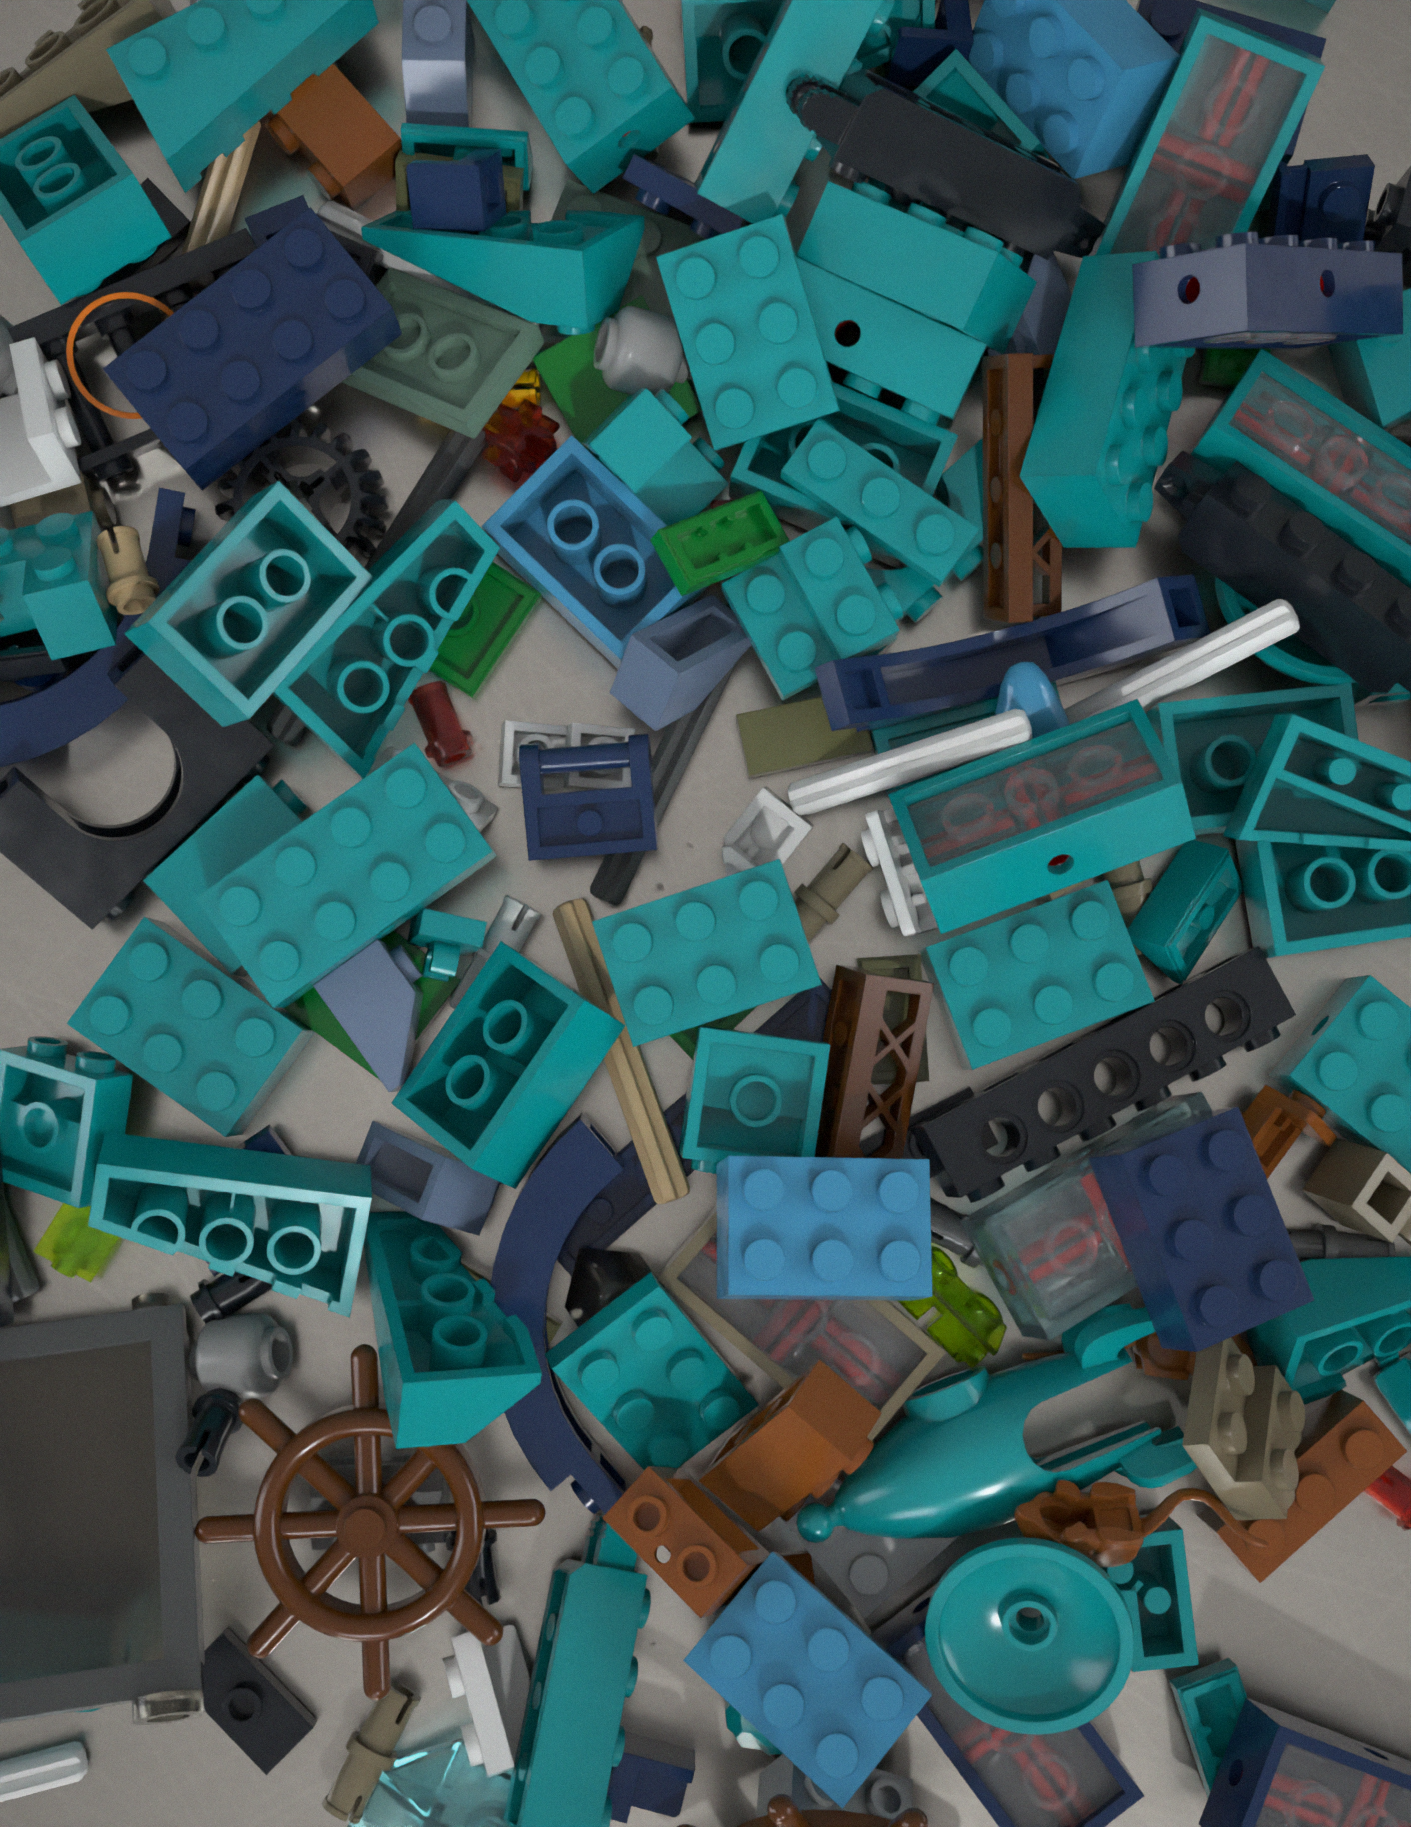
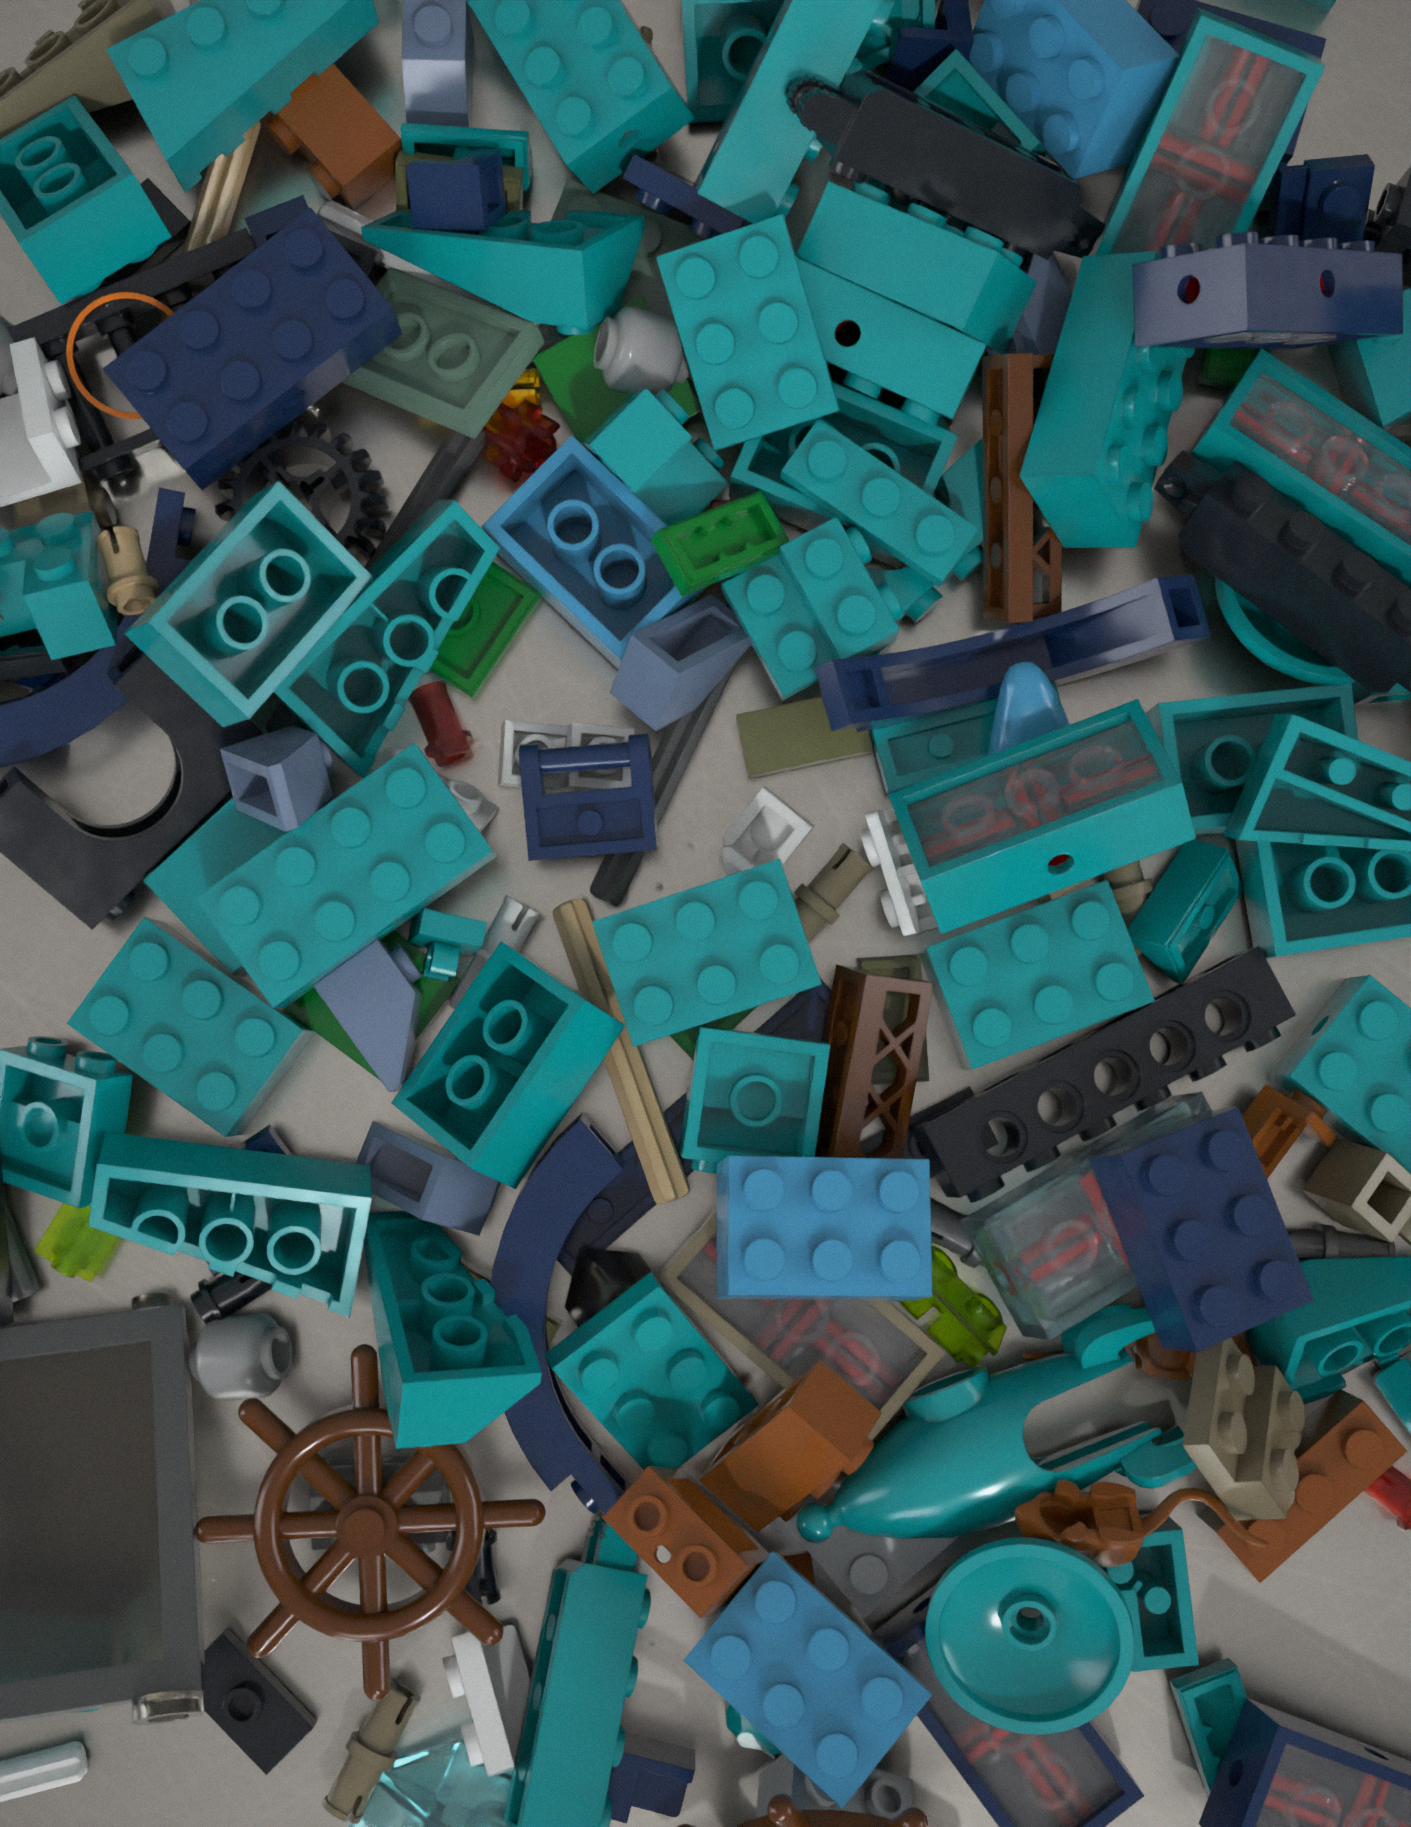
black pin [175,1388,243,1477] -> none
white axle [787,709,1033,816] -> none
white axle [1064,599,1300,724] -> none
none -> sand blue slope [220,725,333,832]

